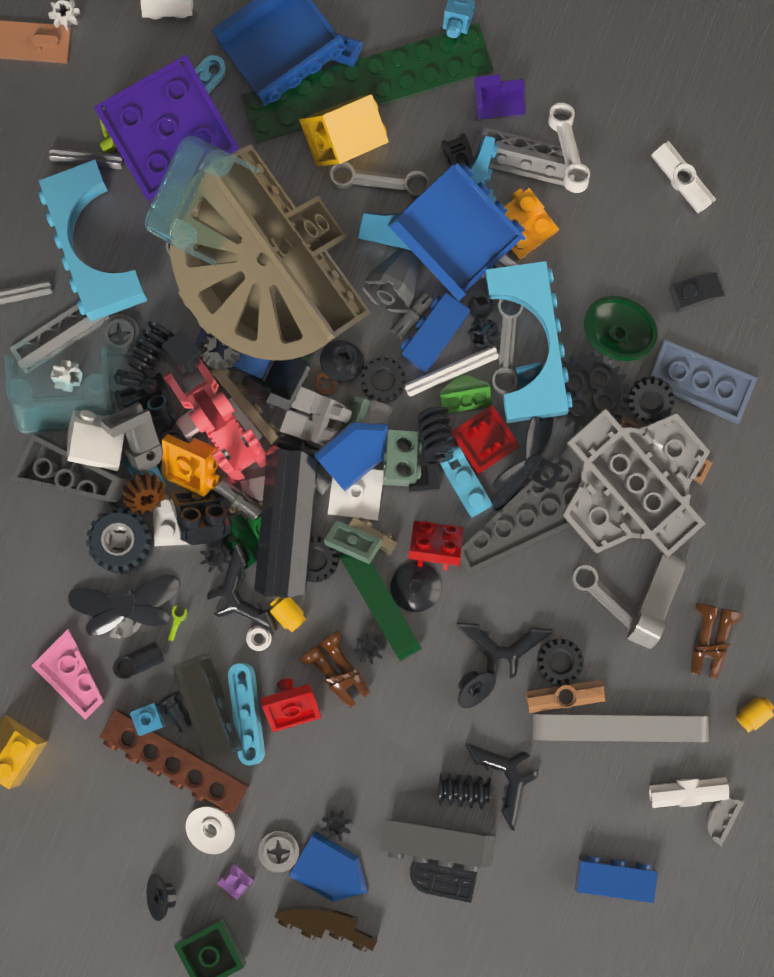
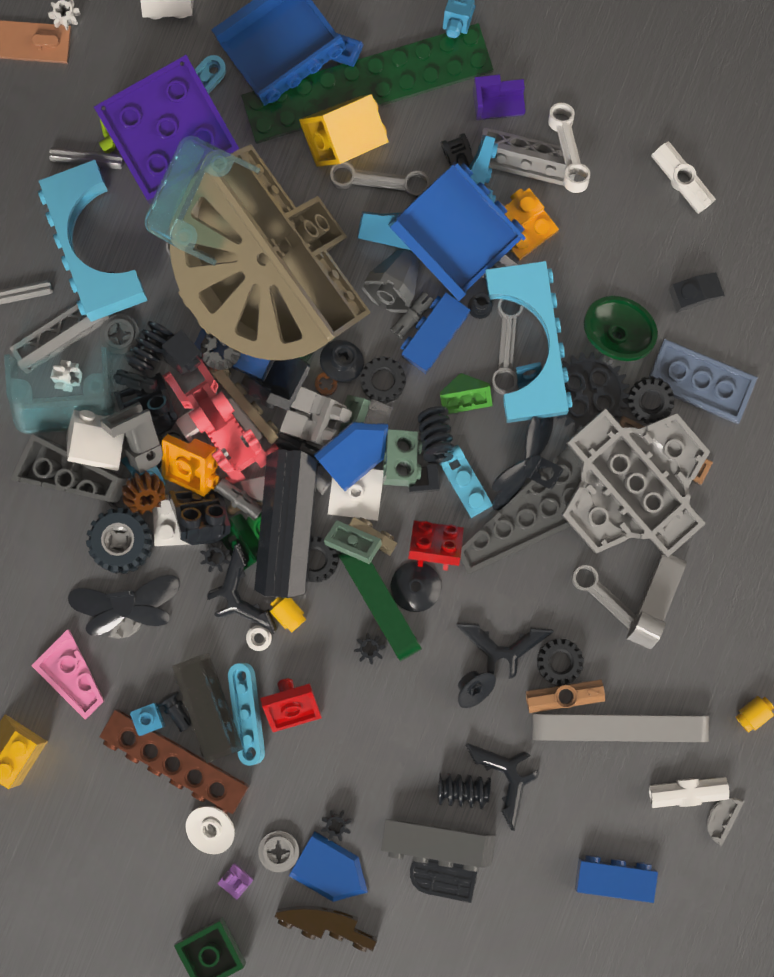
black piece [113,641,165,680] -> none
black piece [146,874,176,921] -> none
lime hand [168,605,188,641] -> none
reddish brown piece [299,630,370,708] -> none
white axle [405,346,499,396] -> none
red plate [450,404,520,475] -> none
black gear [467,317,501,350] -> none
reddish brown piece [691,602,743,679] -> none

